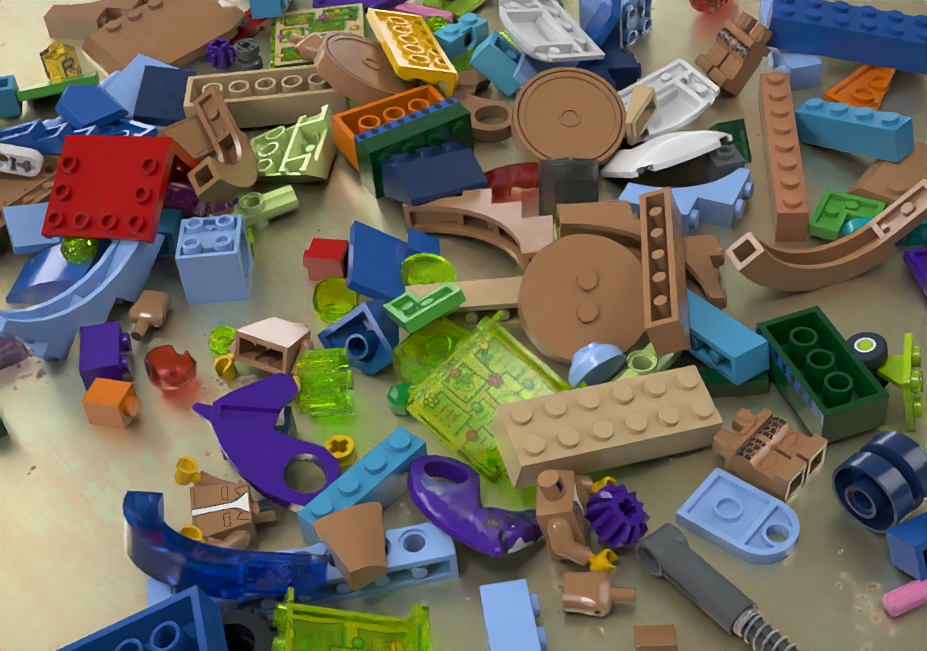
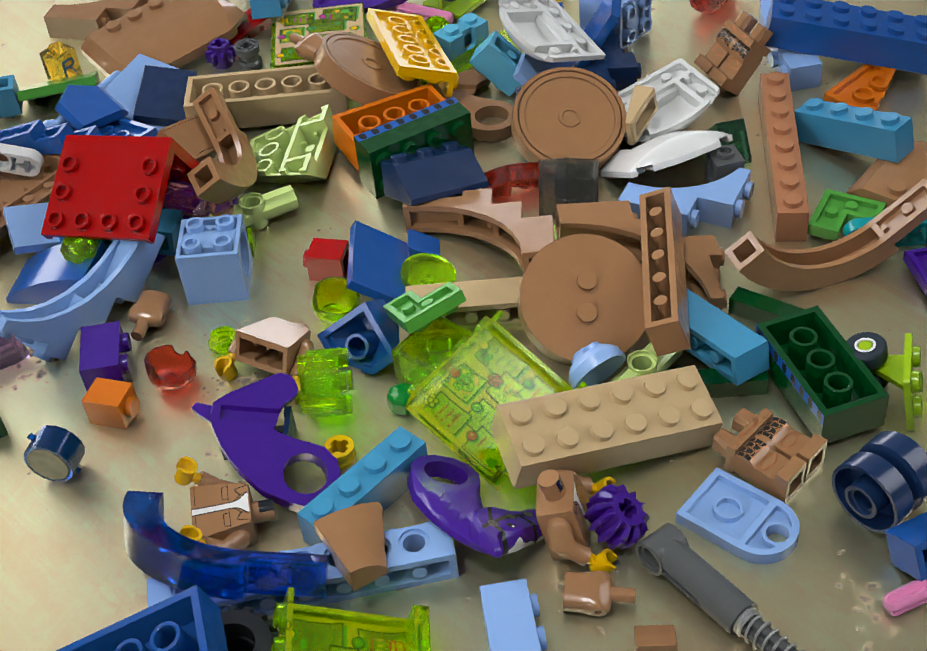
none -> clear blue piece [24,425,85,482]
none -> dark green piece [728,286,804,323]

